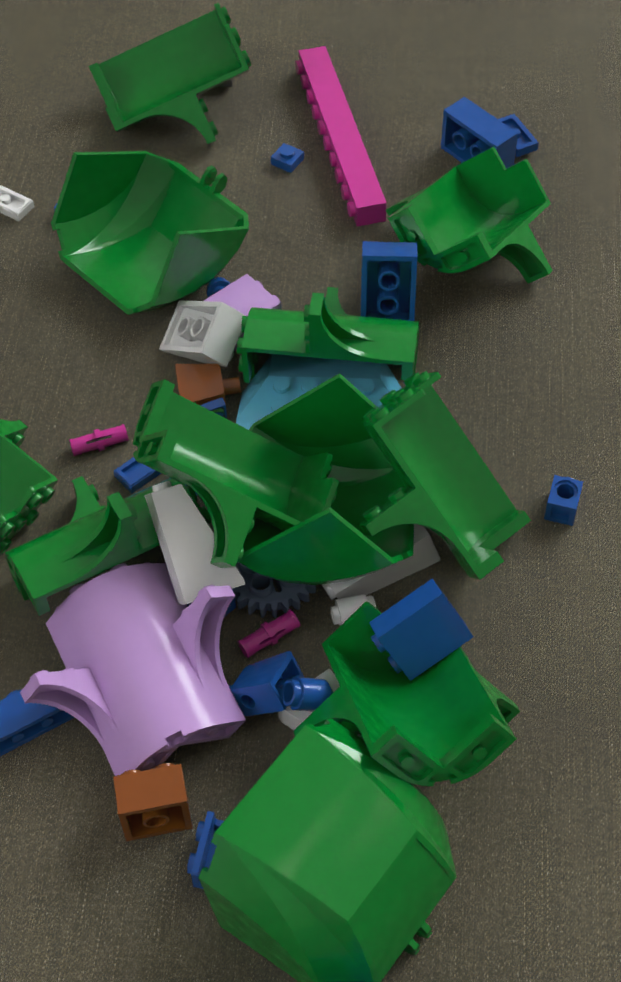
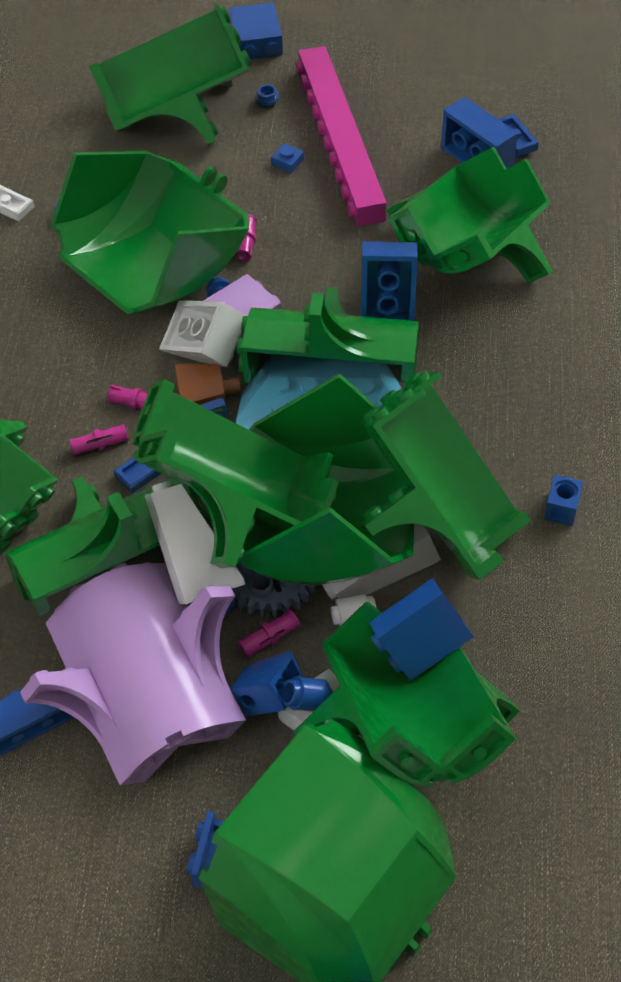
dark orange brick [113,763,193,841] -> none
none -> dark pink pin [107,384,148,410]
none -> blue brick [229,2,283,59]
none -> dark pink pin [235,214,257,262]
none -> blue plate [256,84,279,106]

